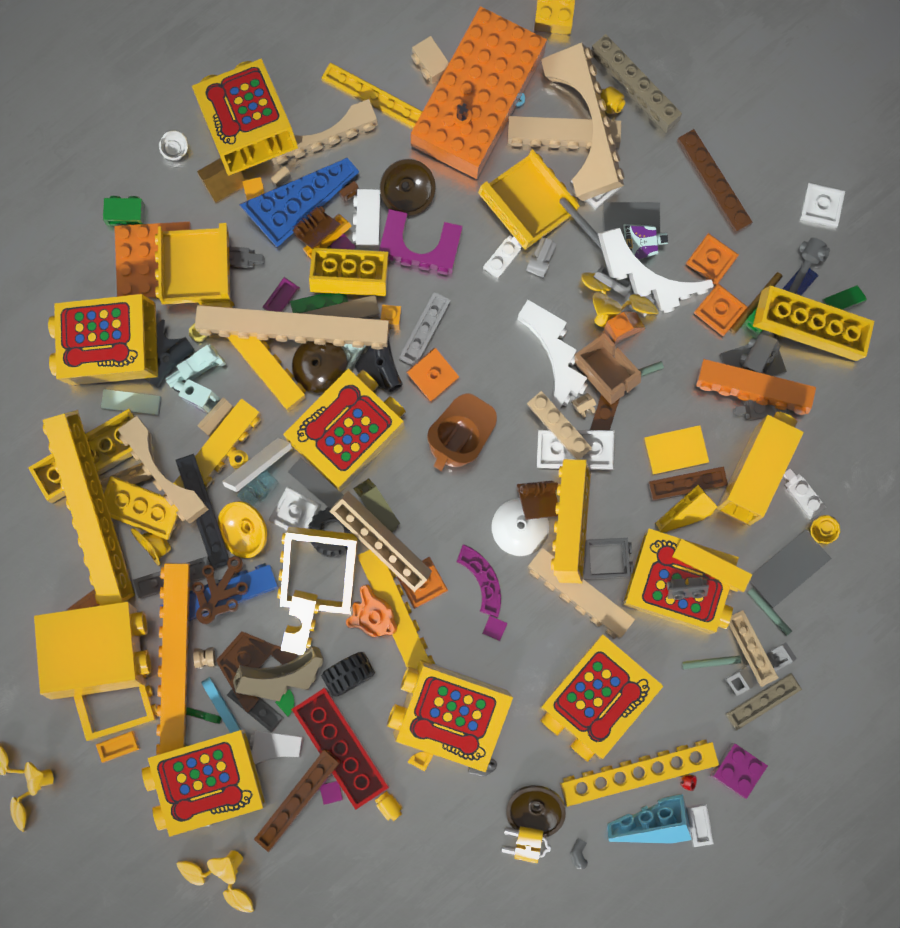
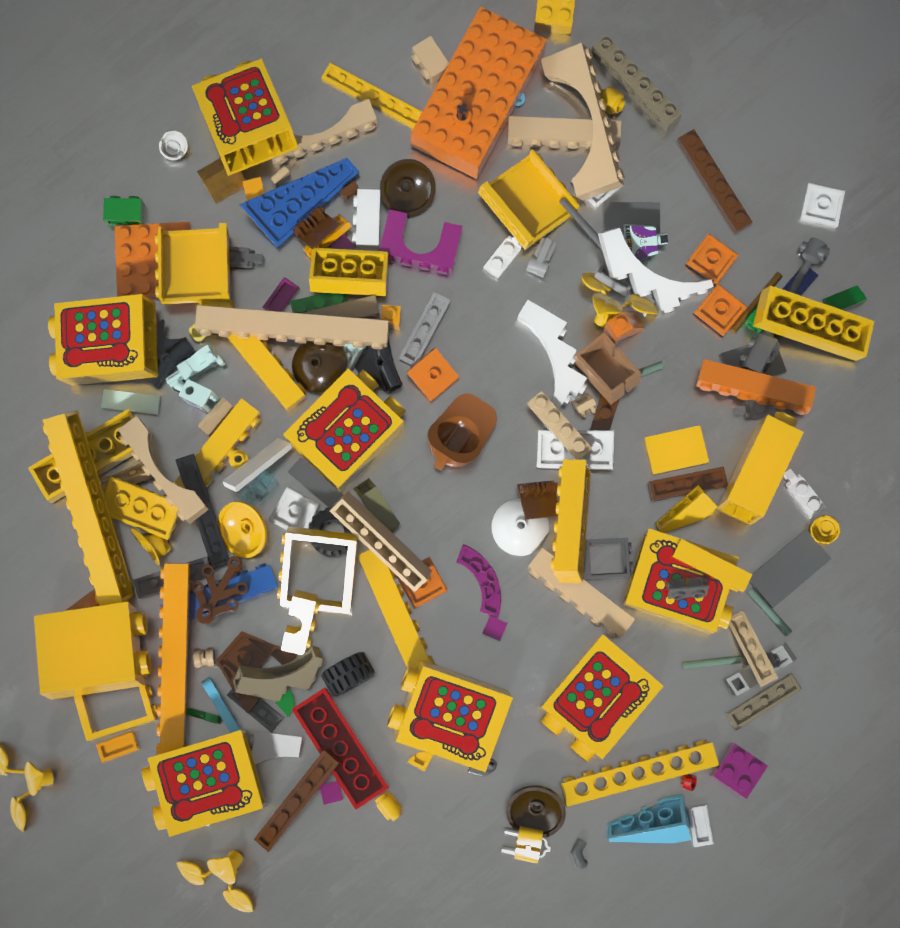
orange tile [346,584,397,637] -> none

